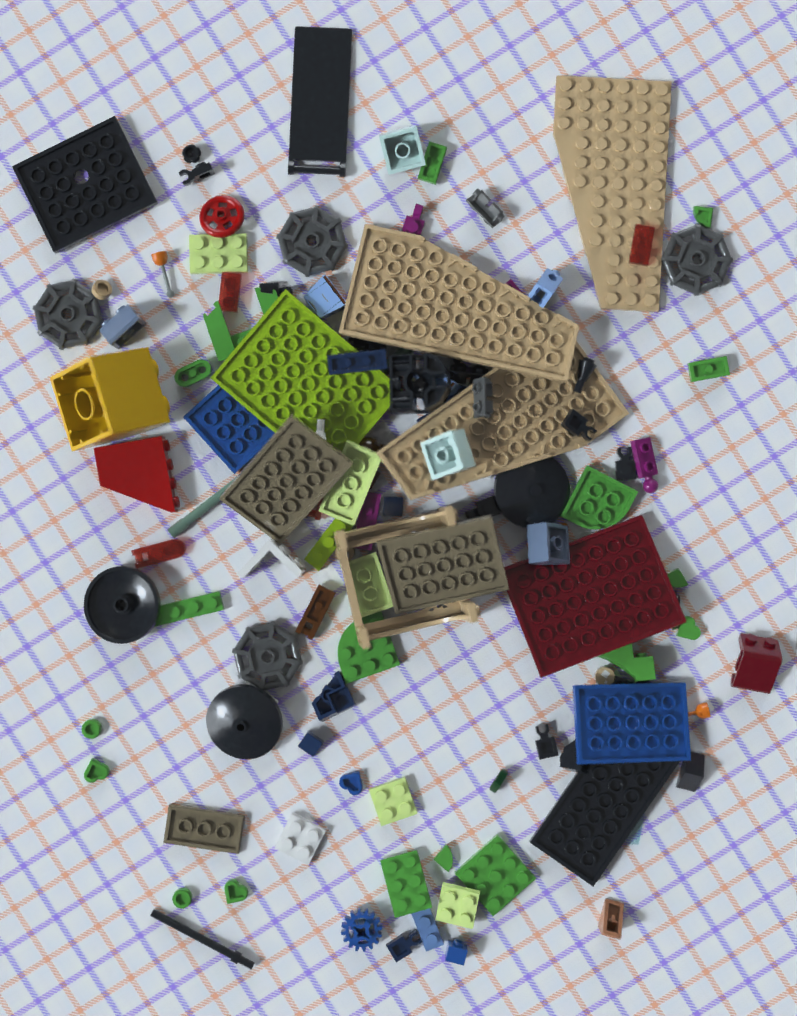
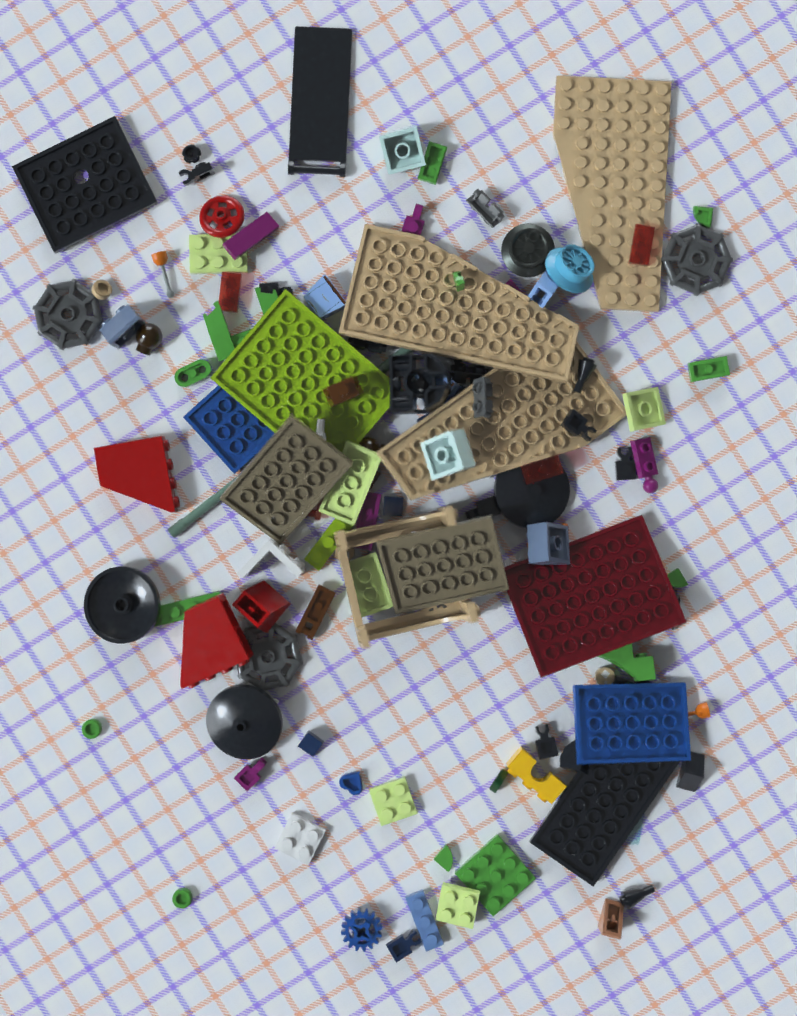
yellow brick [50,347,170,452] -> none
bright green tile [84,758,110,783] -> none
clear red plate [131,539,186,569] -> none
black bar [150,909,255,969] -> none
dark tan tile [163,804,245,854] -> none
bright green tile [224,879,248,904] -> none
dark grey plate [276,205,348,277] -> none
dark blue slope [312,671,356,722] -> none
dark blue plate [327,349,387,375] -> none
bright green plate [338,611,400,684] -> none
bright green plate [380,850,433,918] -> none
blue plate [445,939,468,966] -> none
bright green plate [560,465,638,529] -> none
bright green tile [676,616,701,640] -> none
dark red piece [731,633,782,694] -> none
none -> dark brown piece [136,323,163,356]
none -> red slope [180,592,253,689]
none -> magenta tile [222,212,279,260]
none -> red slope [232,580,291,633]
none -> magenta plate [234,757,267,791]
none -> reddish brown torso [323,376,364,408]
none -> bright green tile [452,271,465,292]
none -> pearl dark grey wheel [501,223,555,277]
none -> yellow arch [506,746,567,804]
none -> clear red plate [521,455,564,485]
none -> medium azure wheel [545,245,595,293]
none -> black cone [619,885,655,910]
none -> yellowish green plate [622,387,666,432]

